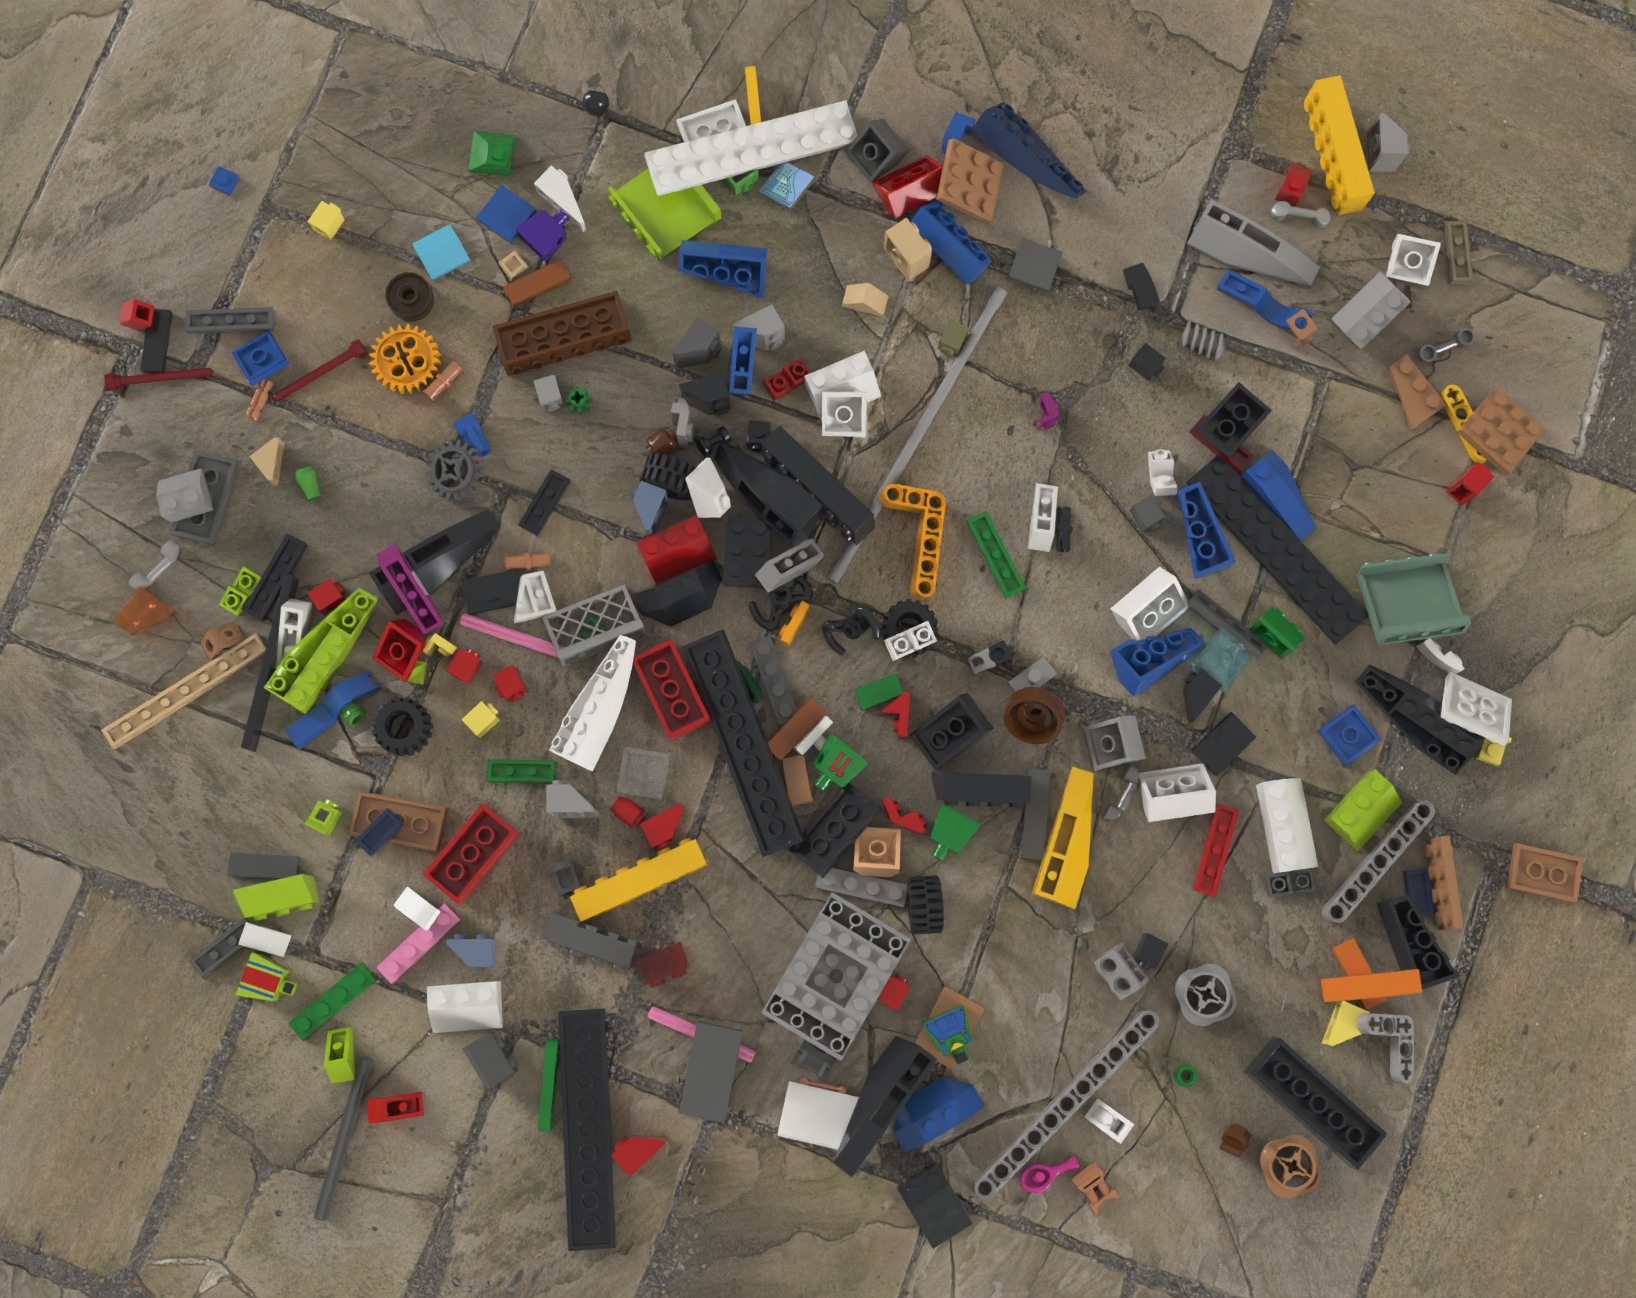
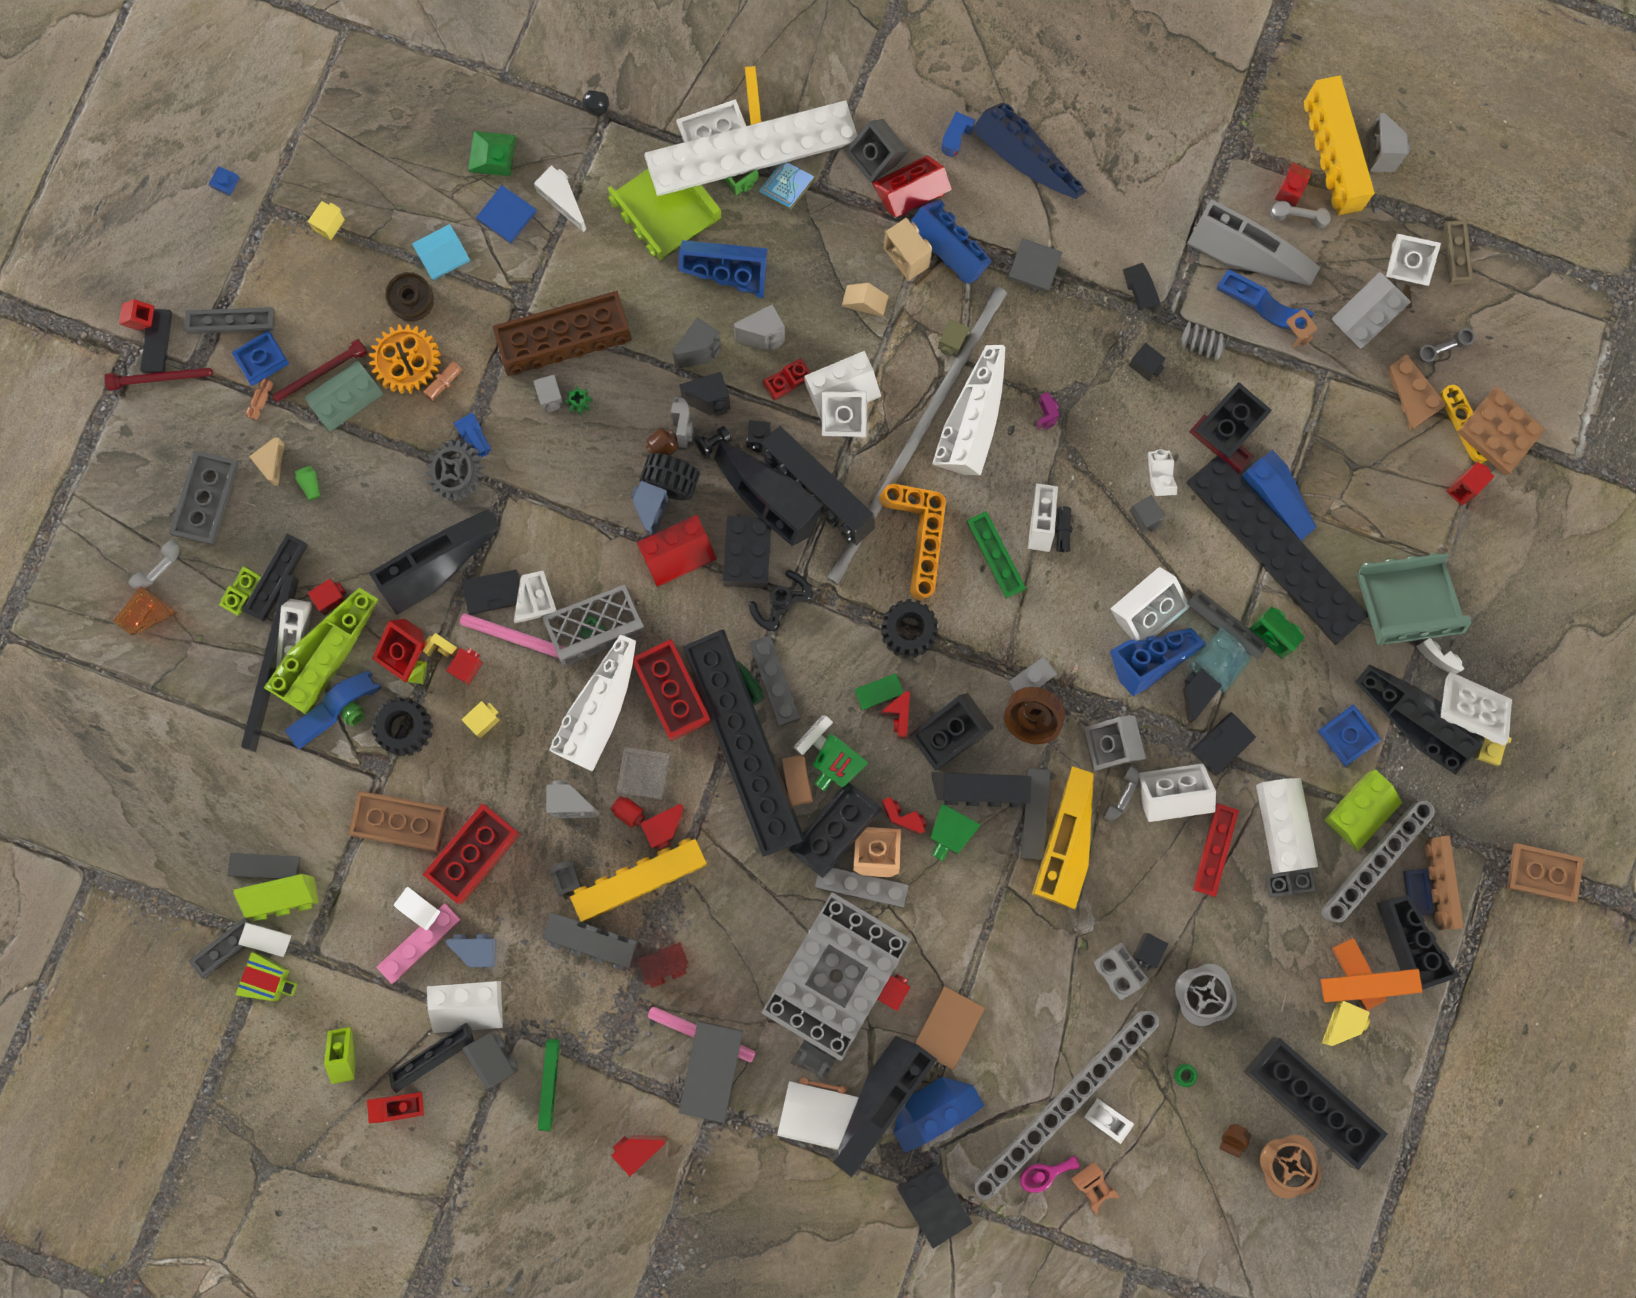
tan tile [101,633,266,749] -> none
light grey slope [156,468,213,523] -> none
medium nougat bracket [201,622,245,660] -> none
green plate [288,962,377,1041] -> none
lime window [304,799,343,836] -> none
dark grey axle [314,1057,373,1221] -> none
dark blue tile [355,808,405,857] -> none
magenta brick [376,543,444,634] -> none
green tile [487,759,556,784] -> none
red brick [493,665,528,702] -> none
tan tile [498,251,529,281] -> none
dark orange tile [503,259,572,307] -> none
nougat pin [505,552,551,571] -> none
dark purple torso [515,210,569,264] -> none
black tile [518,469,571,537] -> none
black plate [558,1008,616,1251] -> none
black wedge [632,558,722,626] -> none
white slope [685,458,731,518] -> none
blue slope [726,326,757,394] -> none
light grey brick [755,538,825,593] -> none
dark orange tile [767,696,827,761] -> none
light orange plate [779,601,810,647] -> none
black piece [822,606,881,655] -> none
white slope [884,621,937,661] -> none
black tyre [907,875,944,935] -> none
torso [921,1005,973,1064] -> none
medium nougat plate [936,138,1004,224] -> none
leg [967,640,1012,675] -> none
blue wedge [1175,482,1236,579] -> none
light grey beam [1357,1013,1414,1084] -> none
none -> sand green slope [304,360,383,432]
none -> black tile [389,1023,474,1093]
none -> white wedge [932,345,1005,475]

